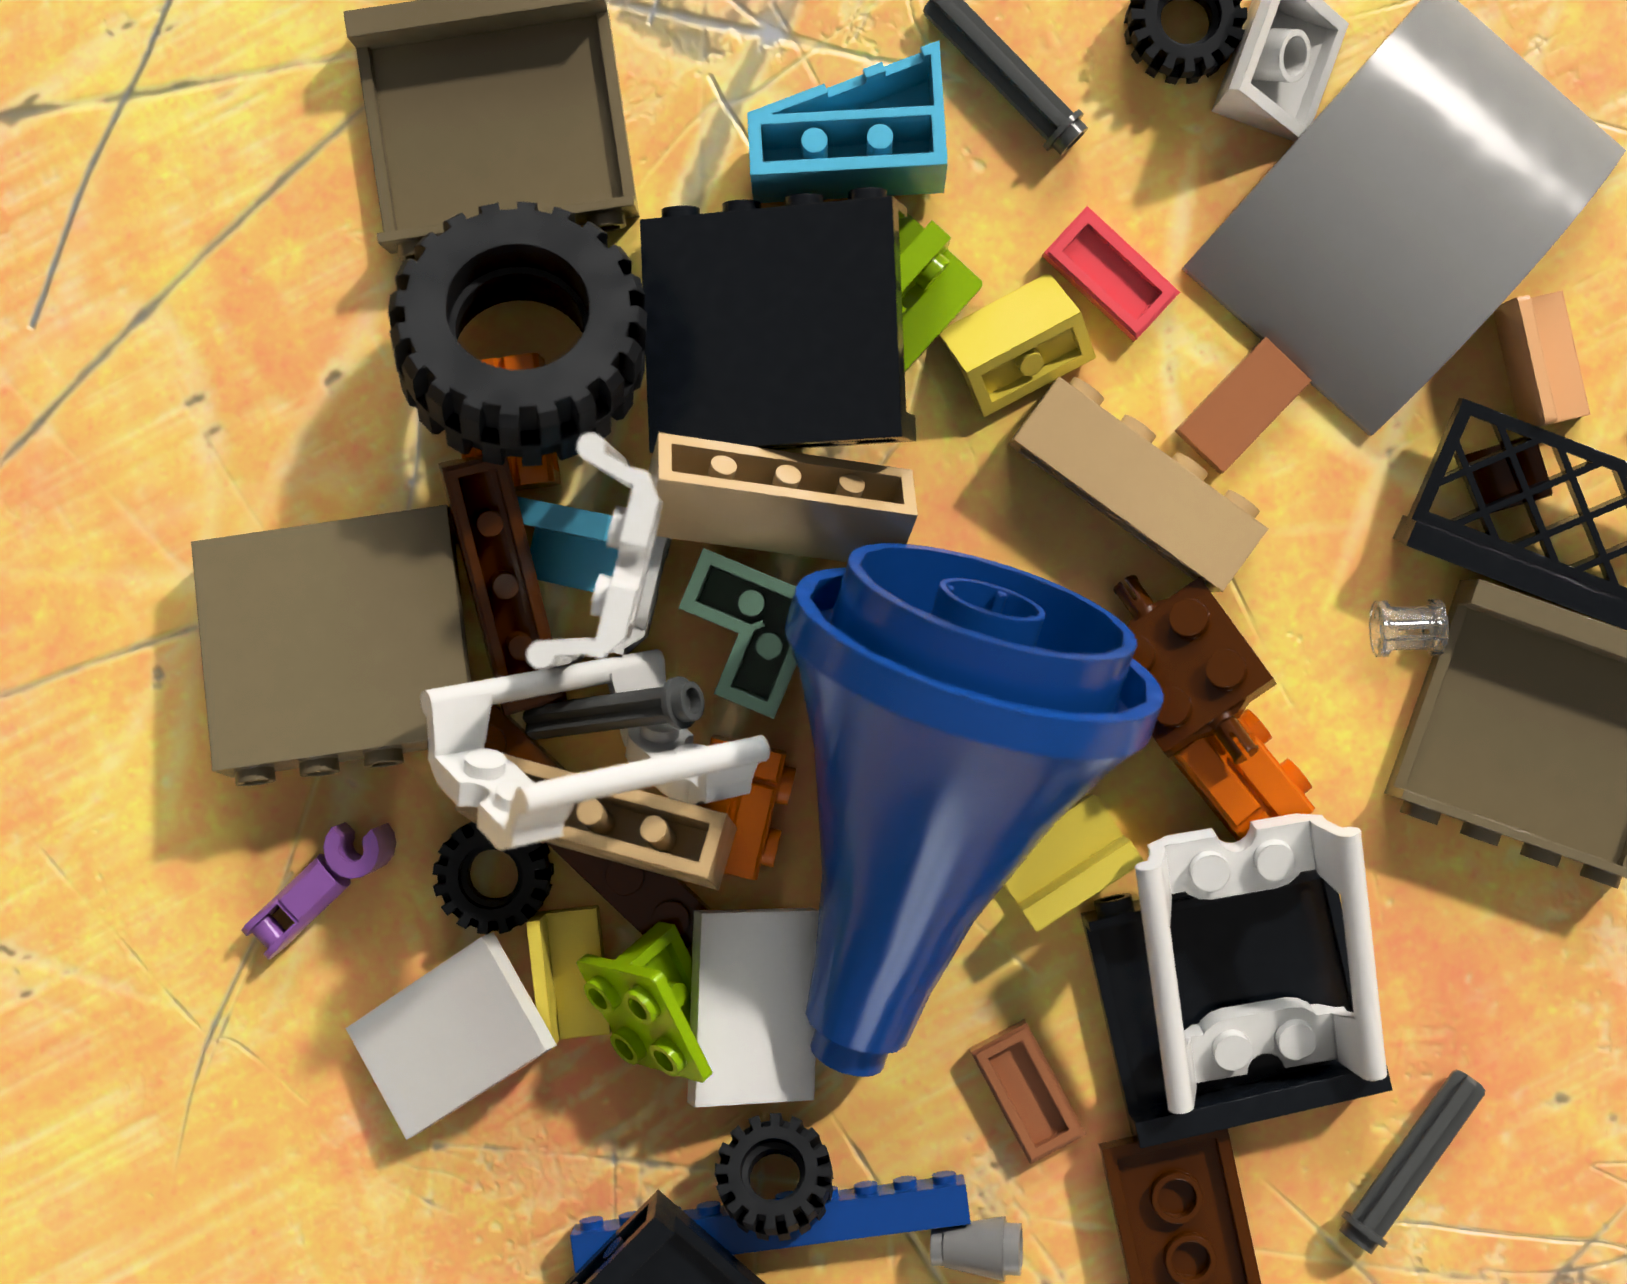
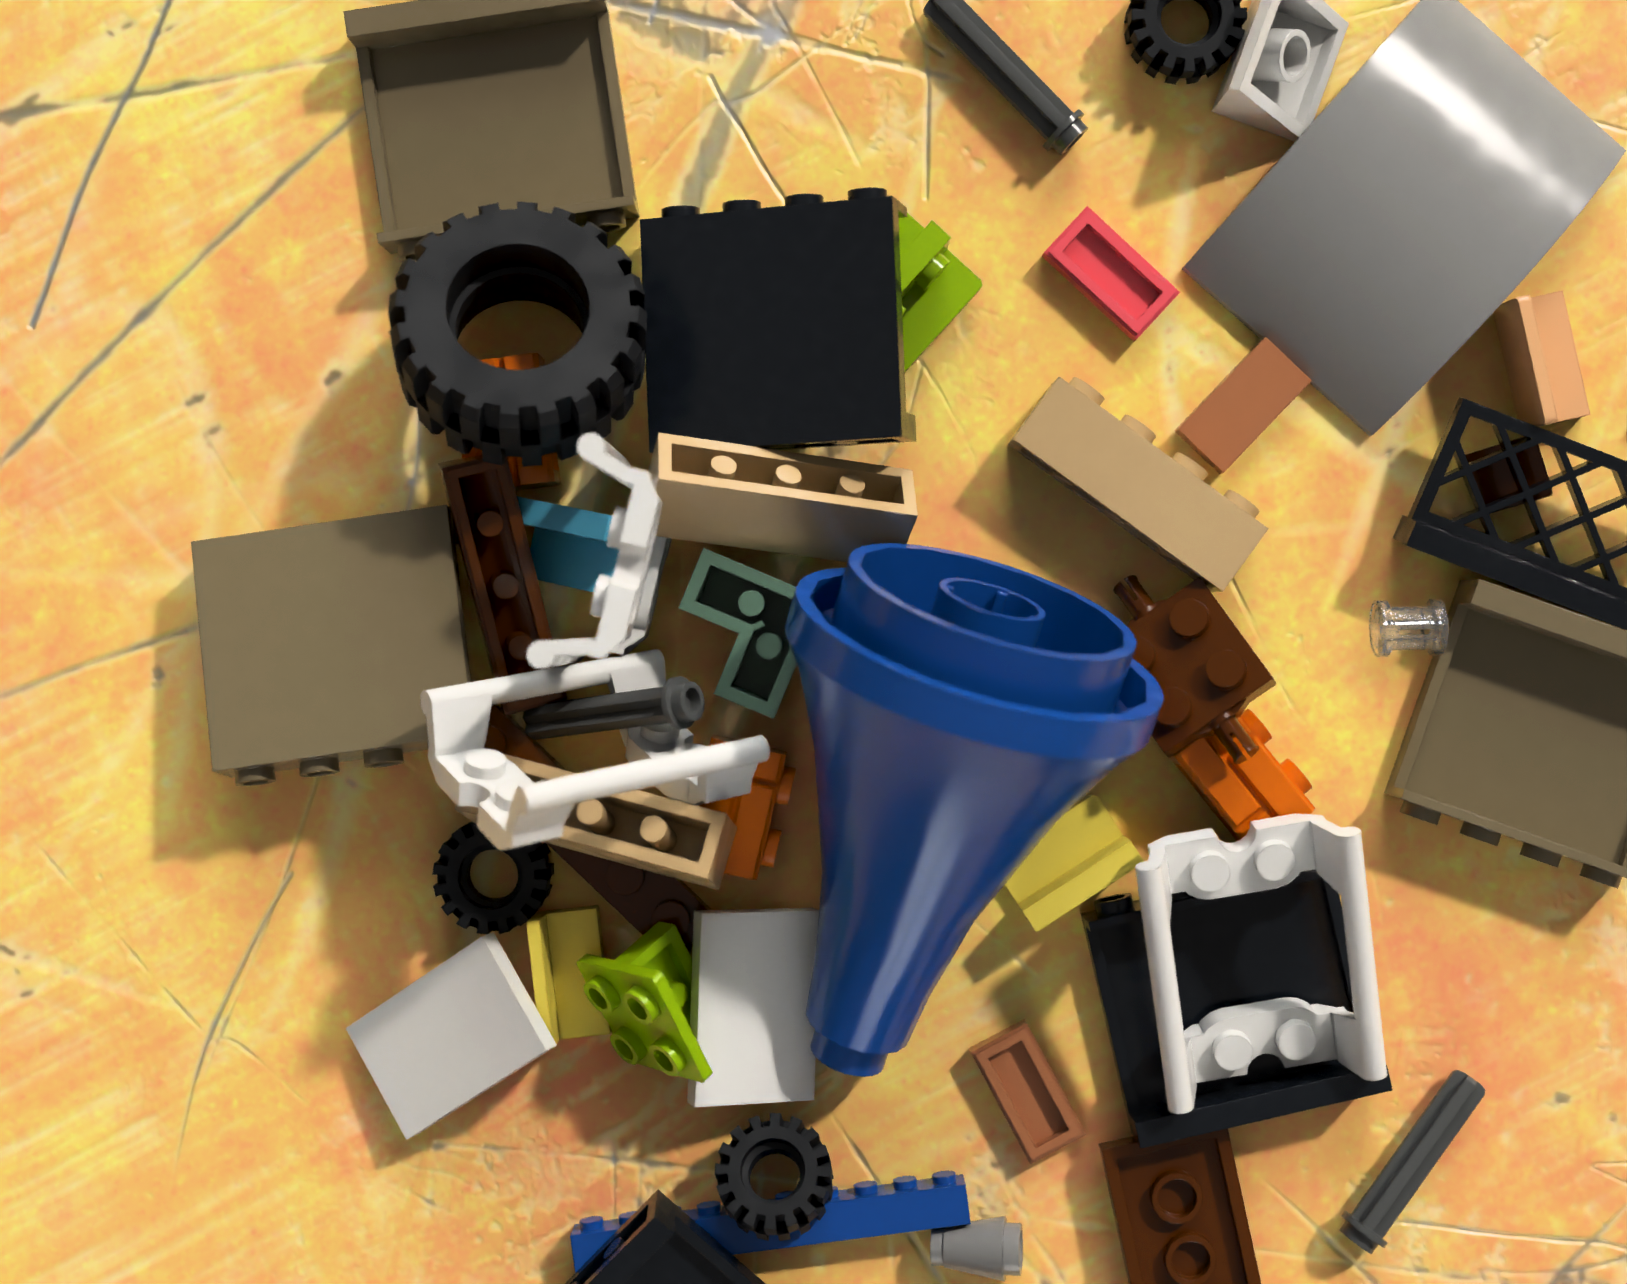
medium lavender piece [241,822,396,960] -> none
medium azure wedge [747,40,948,203] -> none
light yellow panel [940,274,1096,417] -> none

